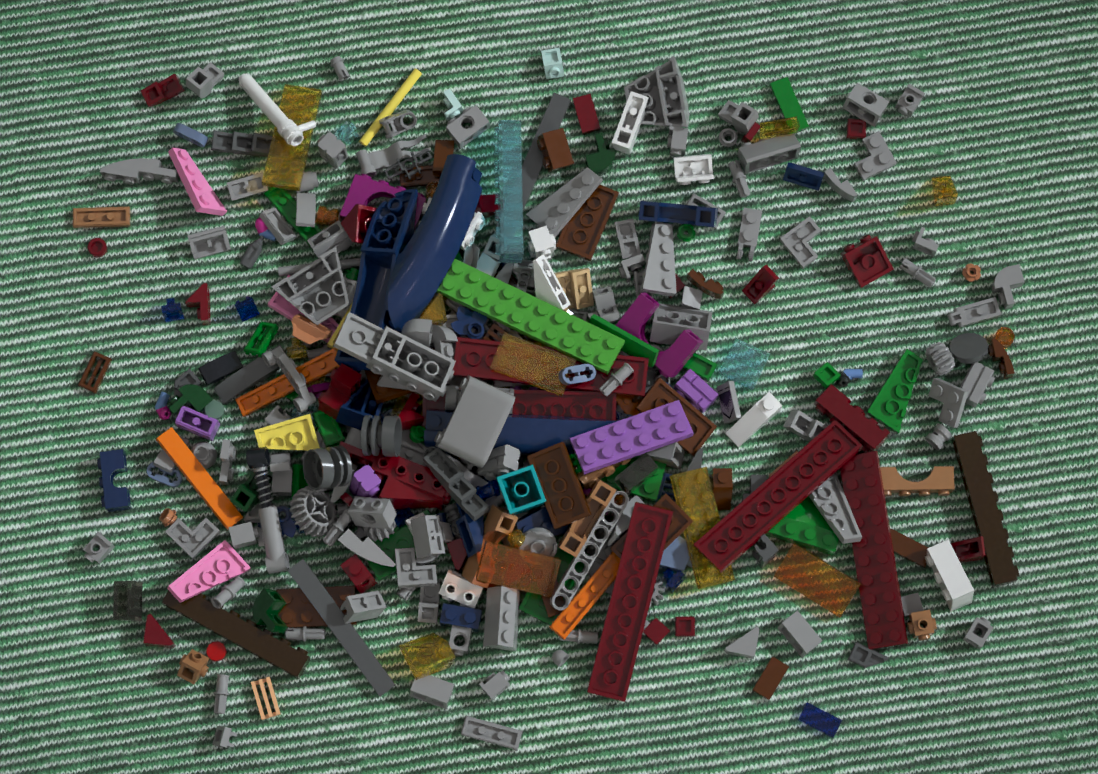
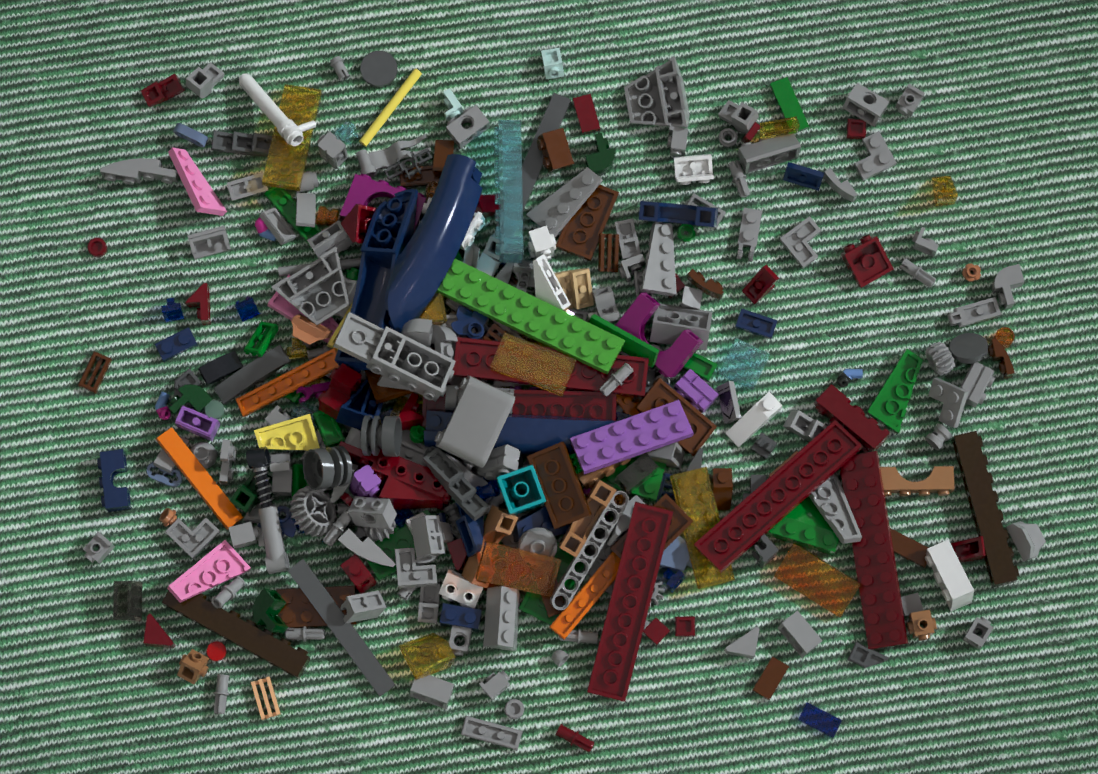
medium nougat tile [73,206,130,228] -> none
light grey tile [212,726,237,748] -> none
dark grey piece [240,235,264,269] -> none
light grey plate [262,346,317,413] -> none
light grey piece [379,110,417,139] -> none
clear yellow plate [508,529,525,548] -> none
sand blue beam [559,364,596,385] -> none
white slope [612,91,649,155] -> none
green tile [813,362,841,389] -> none
none -> dark blue plate [155,327,198,362]
none -> dark grey tile [360,51,398,88]
none -> light grey tile [505,699,524,720]
none -> dark red axle [555,724,594,752]
none -> reddish brown tile [598,233,619,273]
none -> dark blue plate [735,308,778,340]
none -> dark grey tile [750,432,777,460]
none -> light grey slope [1006,521,1046,561]

